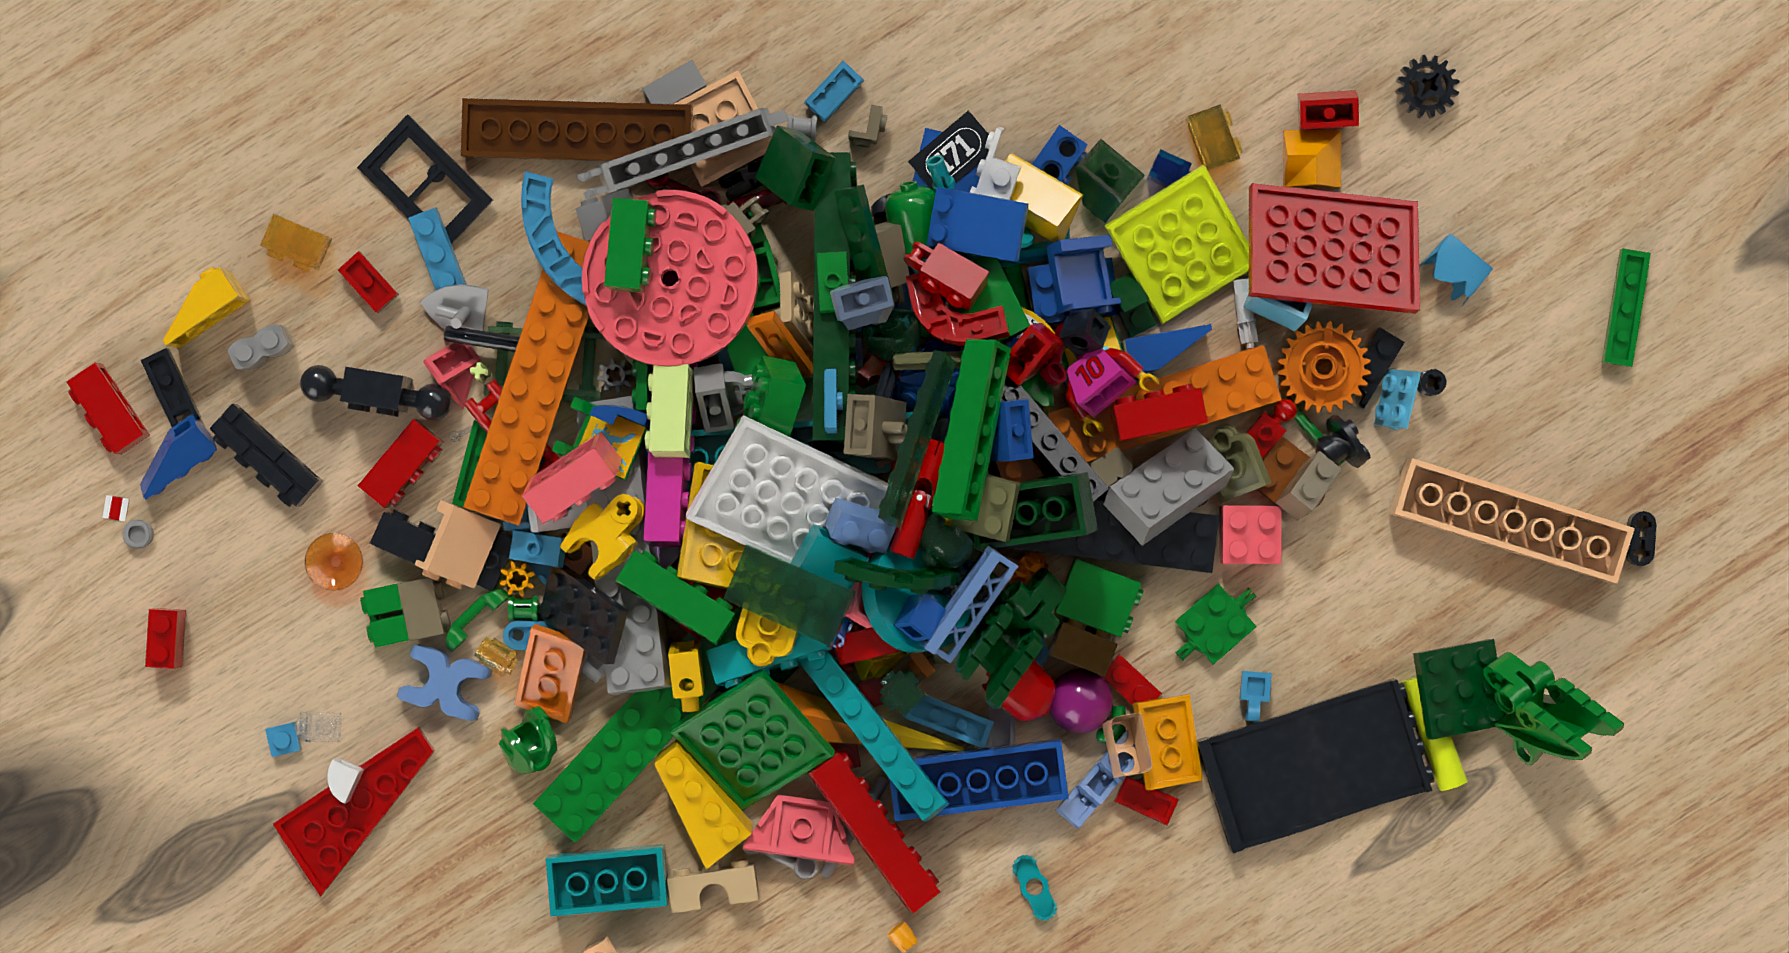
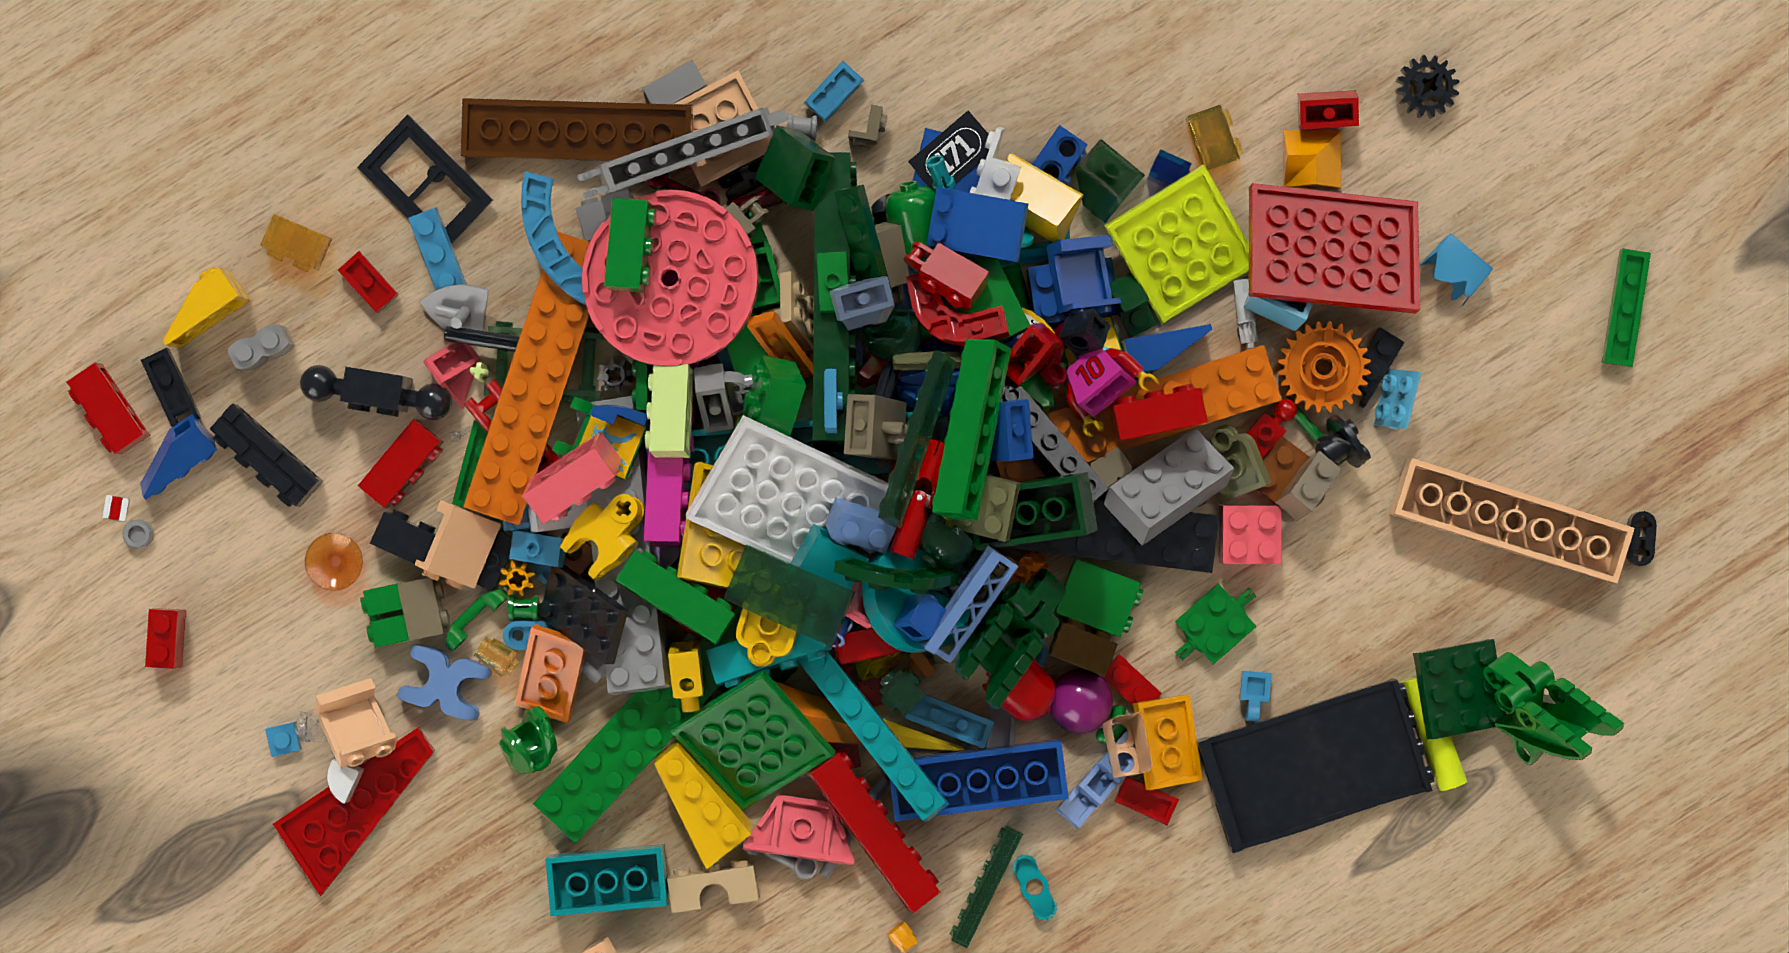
black bush [1417,369,1447,396] -> none
none -> light nougat panel [314,678,397,768]
none -> clear green piece [949,824,1023,948]

